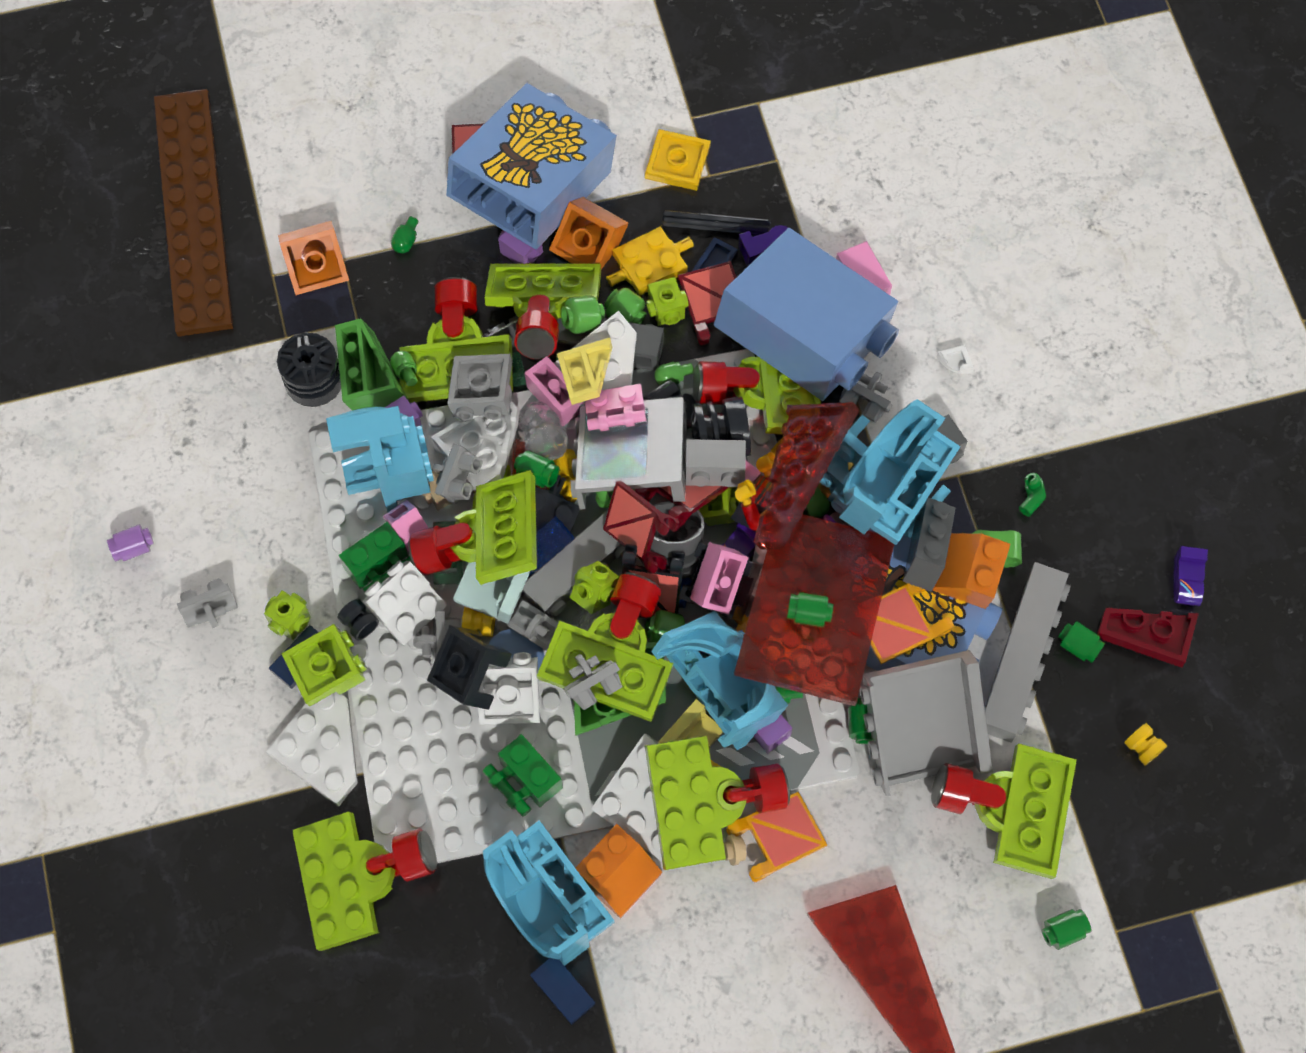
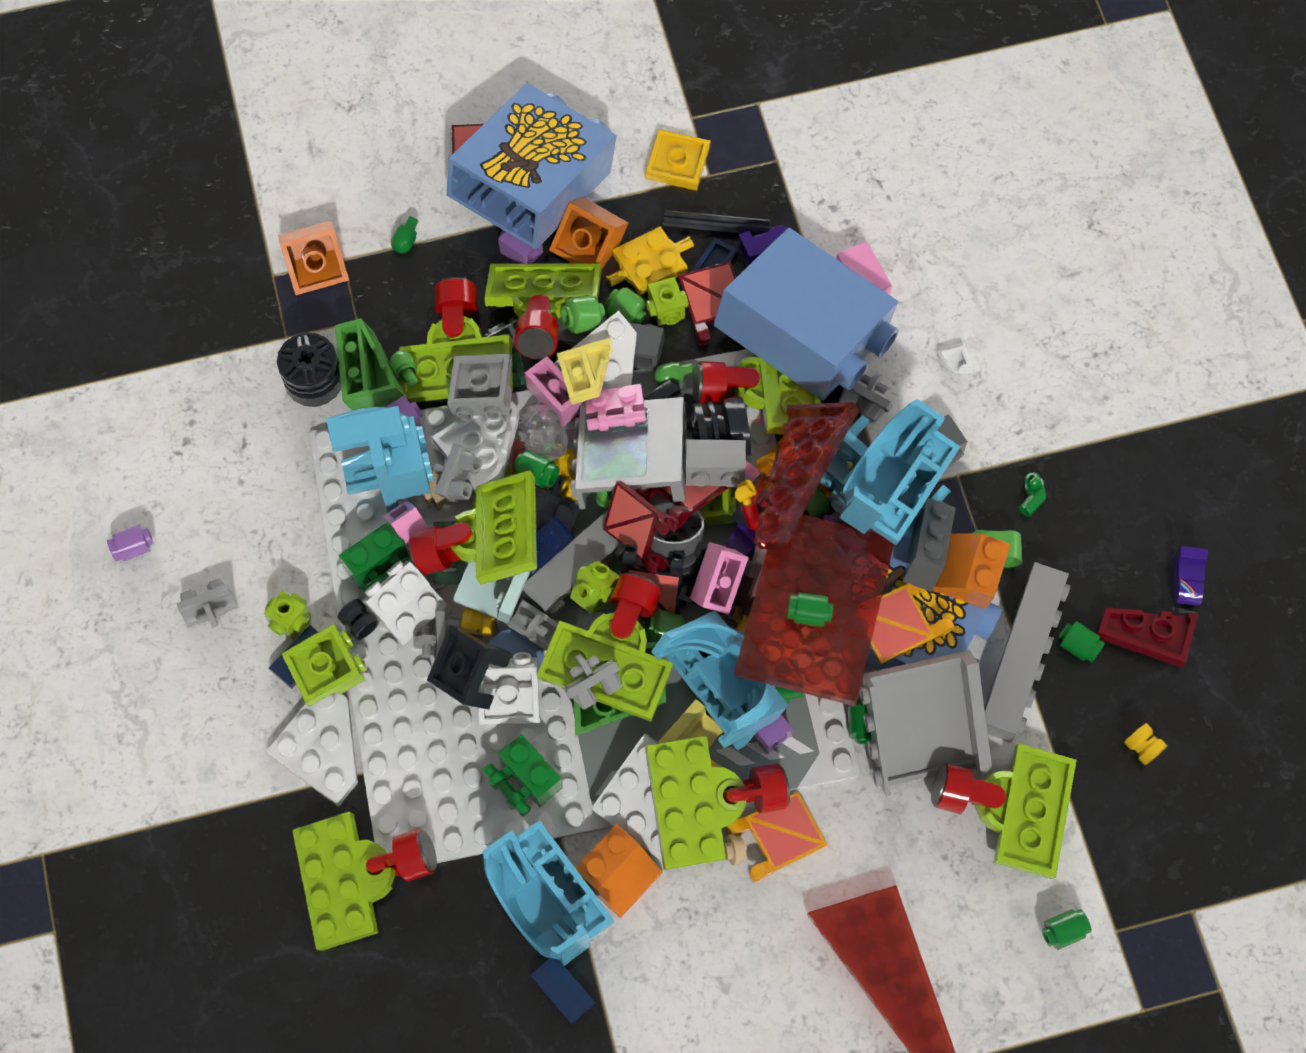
reddish brown plate [154,89,233,337] -> none

